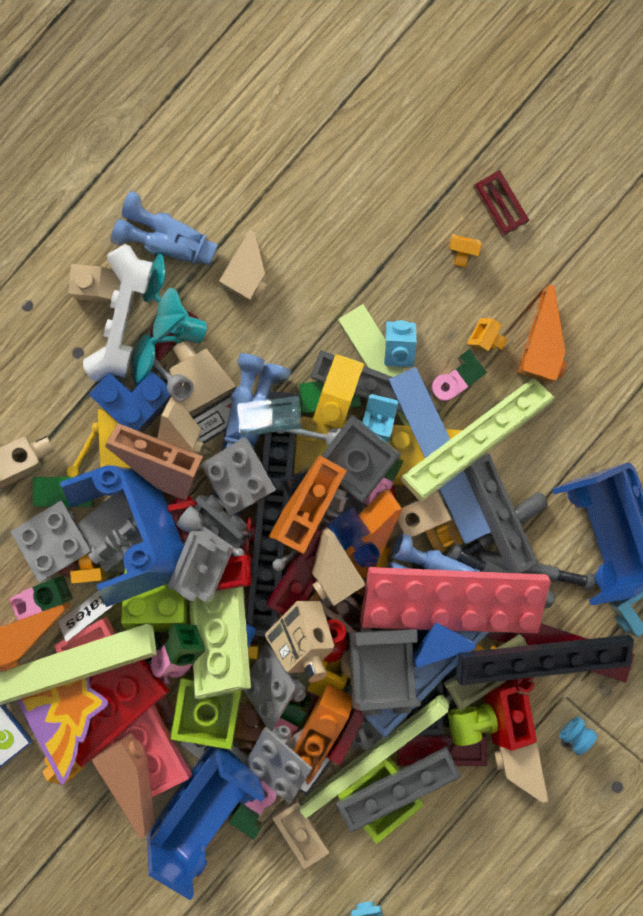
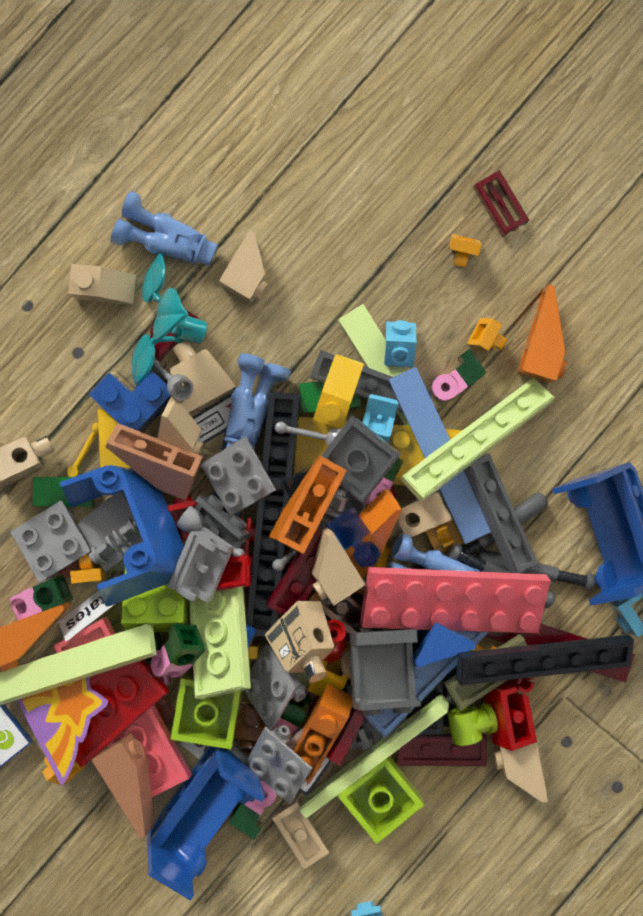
white plate [83,244,153,382] -> none
clear light blue tile [238,396,302,436] -> none
dark grey tile [337,747,461,833] -> none
dark azure wheel [559,716,598,755] -> none

